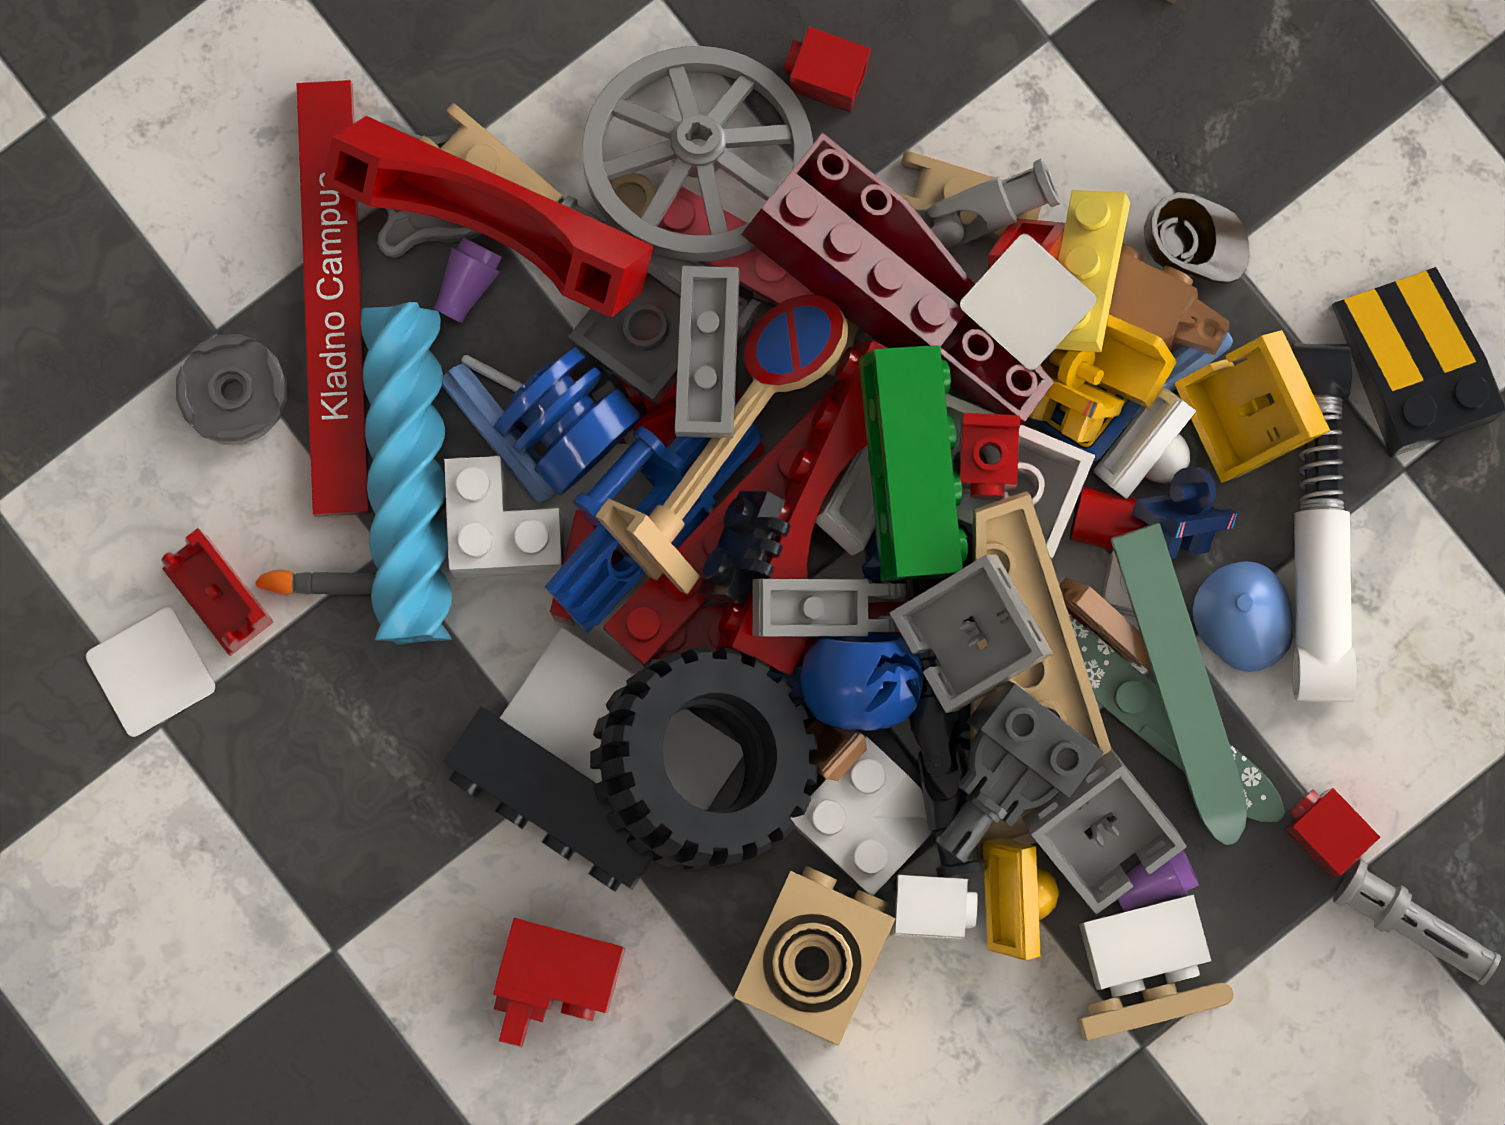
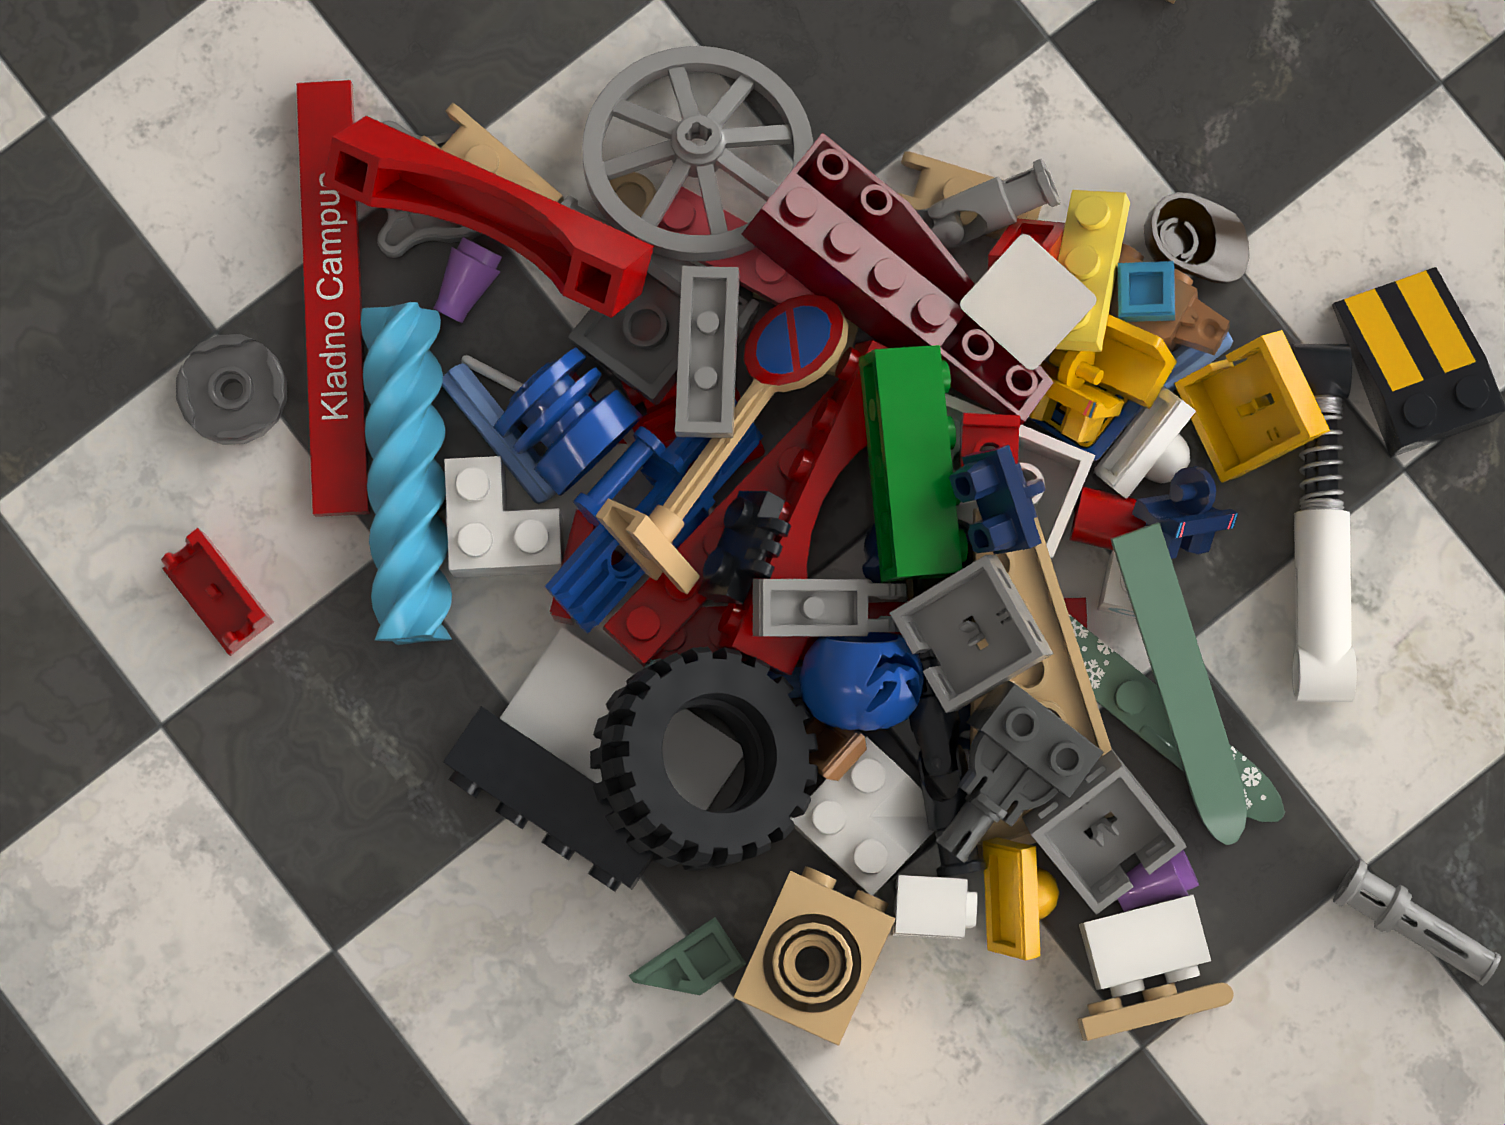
white sticker [86,607,215,737] -> none
dark grey piece [255,569,376,595] -> none
red hinge [493,918,625,1048] -> none
red brick [783,27,871,113] -> none
white tile [815,446,876,556] -> none
medium nougat tile [1059,577,1152,672] -> none
medium blue hat [1193,561,1293,672] -> none
red brick [1285,788,1381,878] -> none
none -> sand green tile [629,917,746,996]
none -> dark blue hips [949,445,1046,555]
none -> dark azure tile [1118,261,1175,322]

